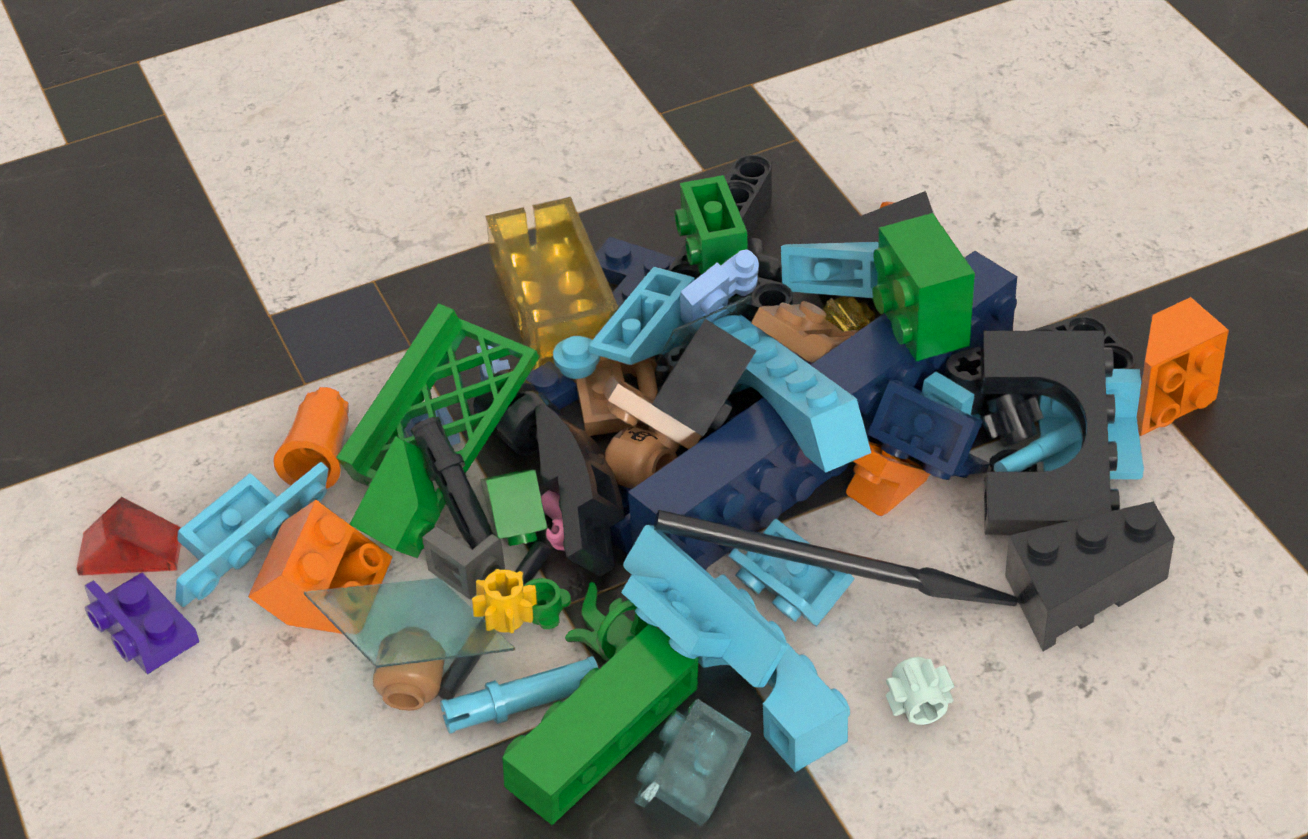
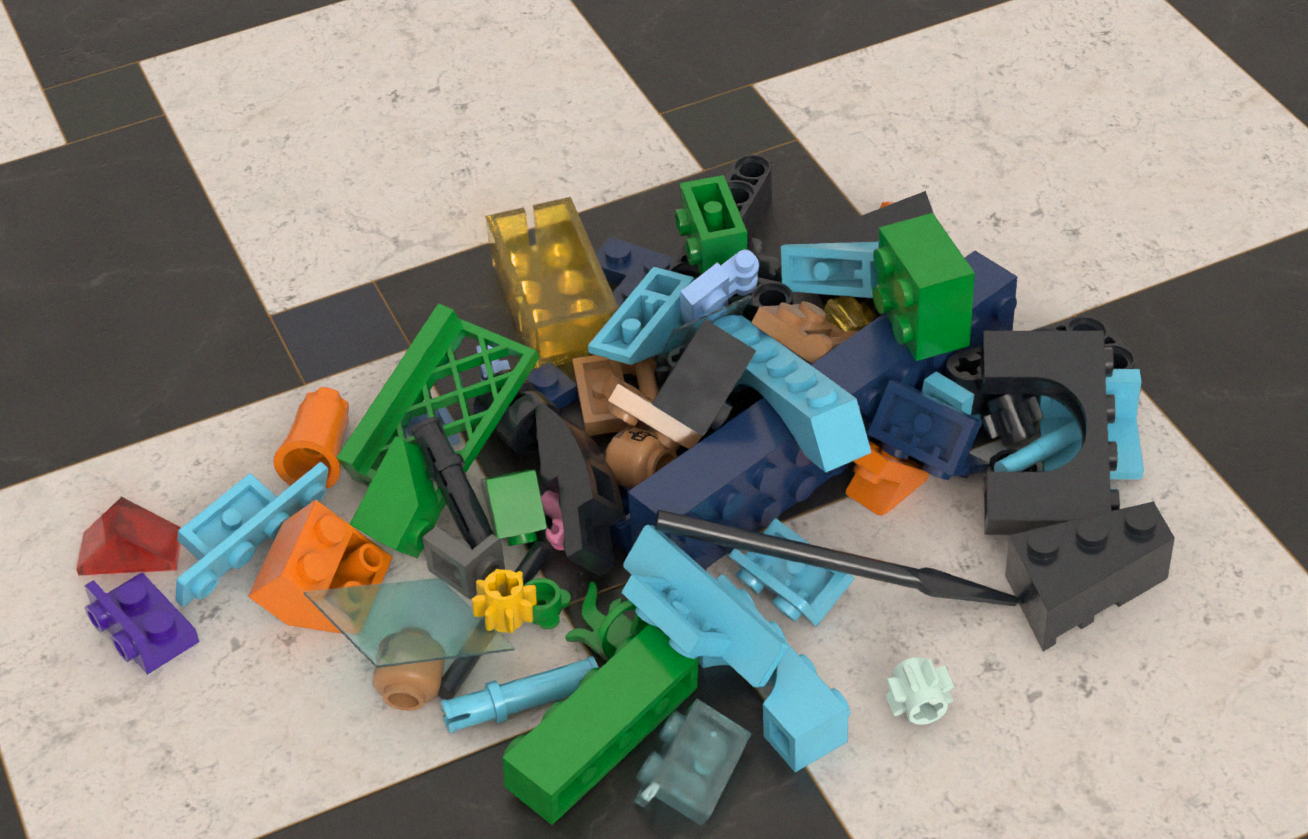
medium azure plate [553,336,600,379] -> none
orange slope [1137,297,1229,436] -> none

